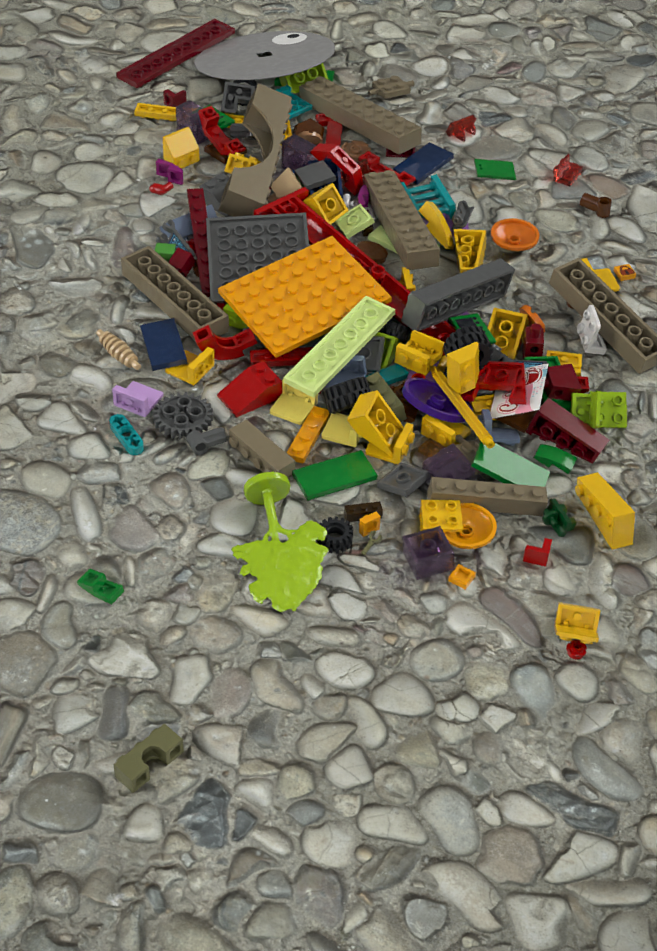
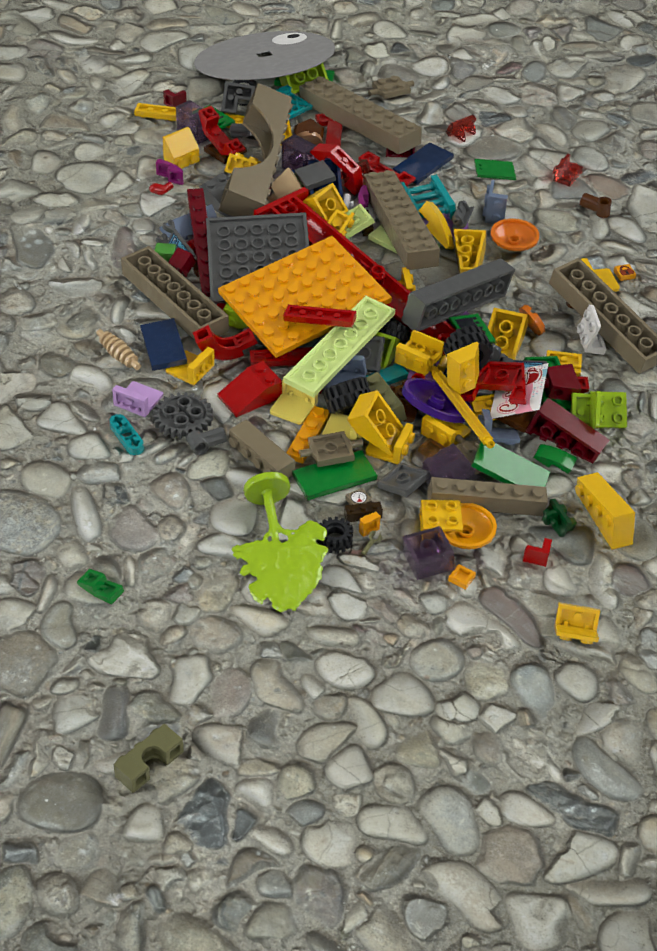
dark red plate [116,19,235,88] -> none
medium nougat tile [341,140,371,162] -> none
reddish brown tile [357,241,388,264] -> none
dark red torso [522,323,544,360] -> none
red plate [566,640,587,660] -> none
none -> red plate [283,304,357,328]
none -> dark tan plate [299,431,363,467]
none -> yellow bracket [328,209,355,236]
none -> tile [345,488,372,505]
none -> sand blue bracket [482,180,508,224]

